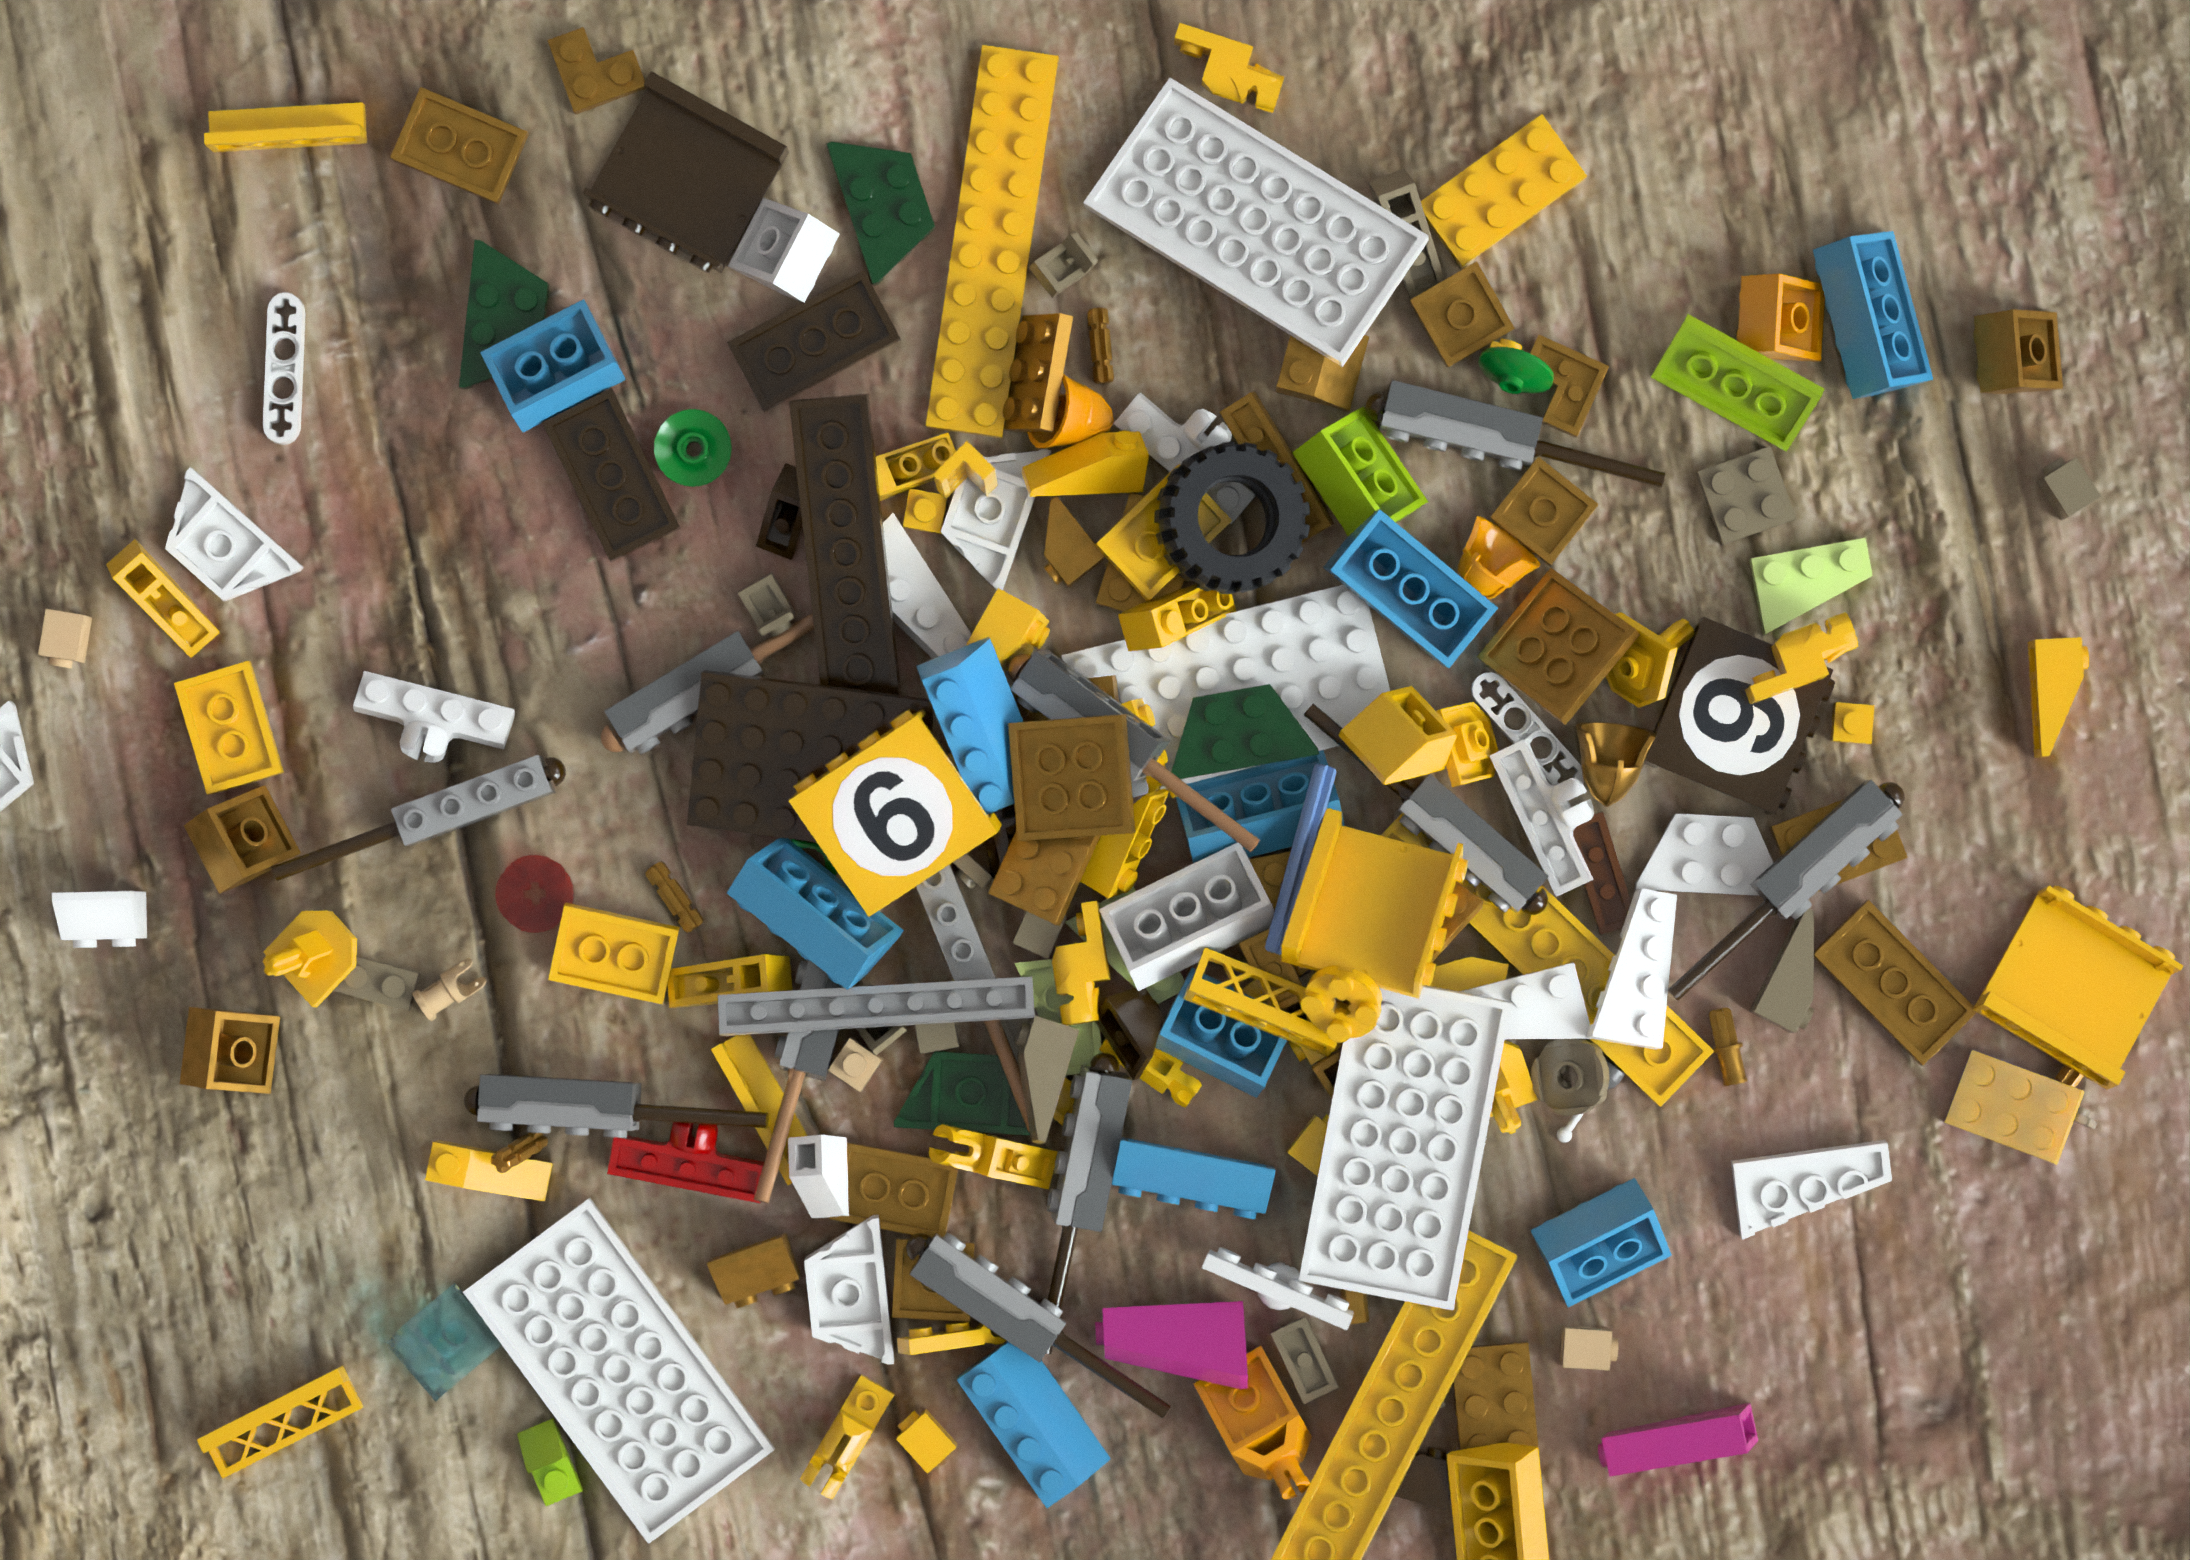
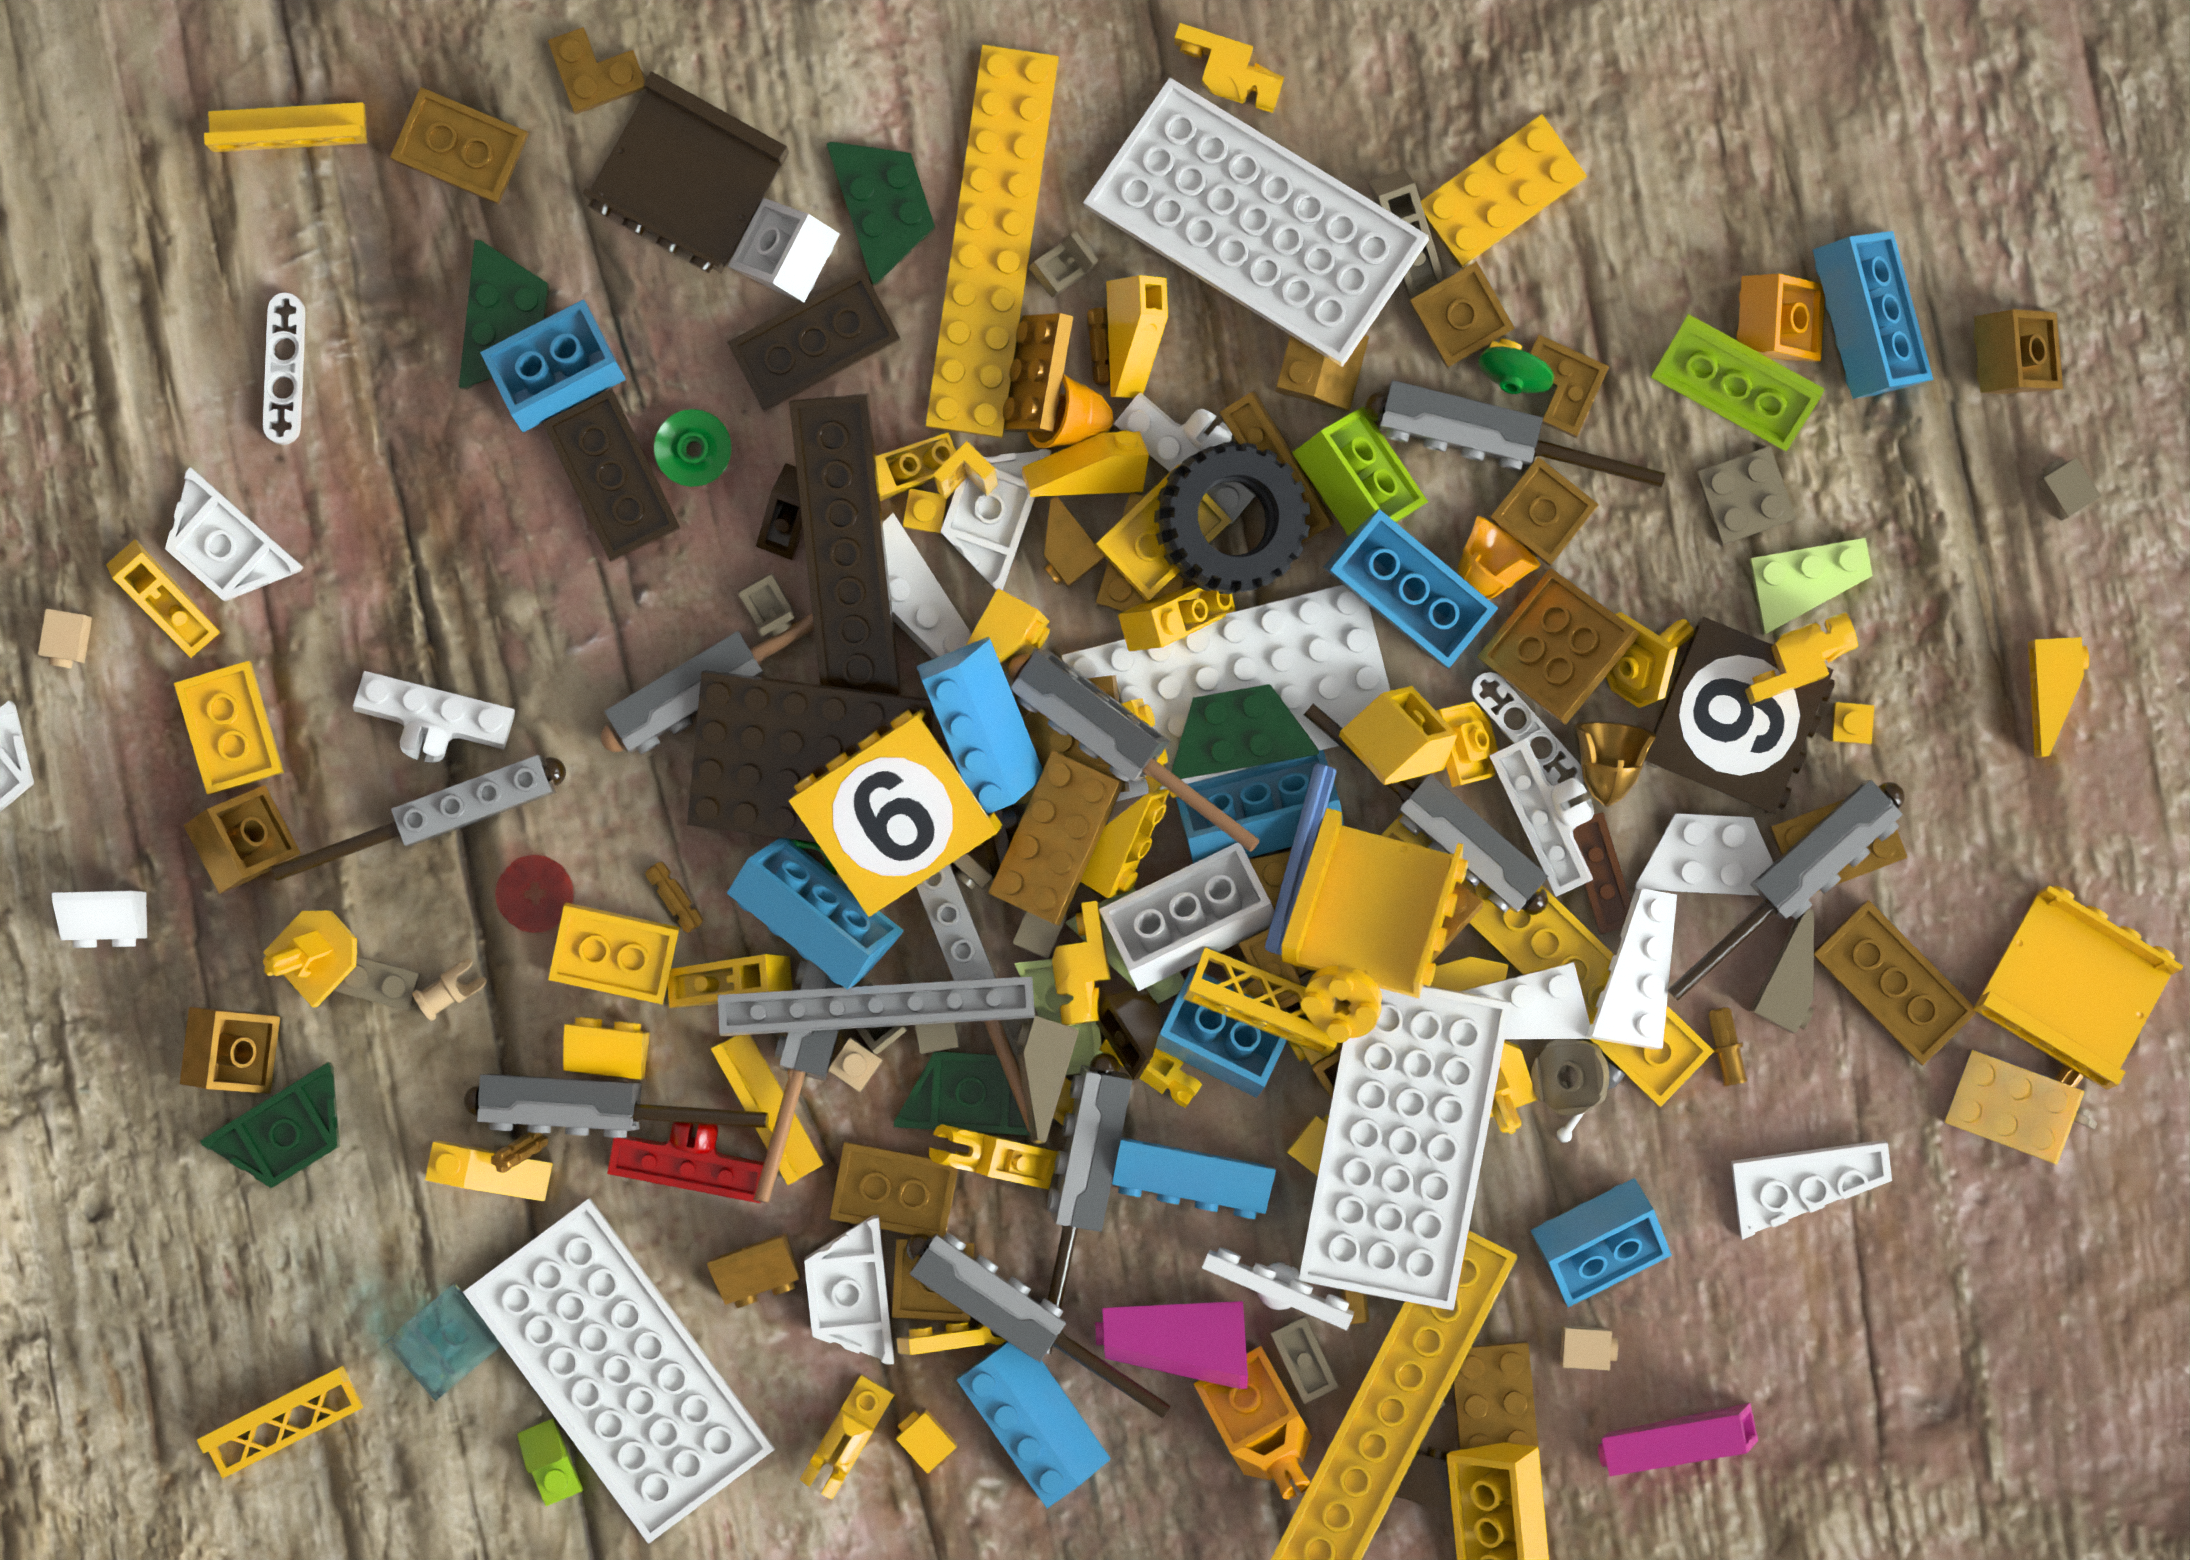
white slope [788,1135,849,1218] -> none
pearl gold plate [1008,714,1135,841] -> none
none -> dark green wing [200,1062,340,1188]
none -> yellow slope [563,1017,650,1080]
none -> yellow slope [1106,275,1168,399]

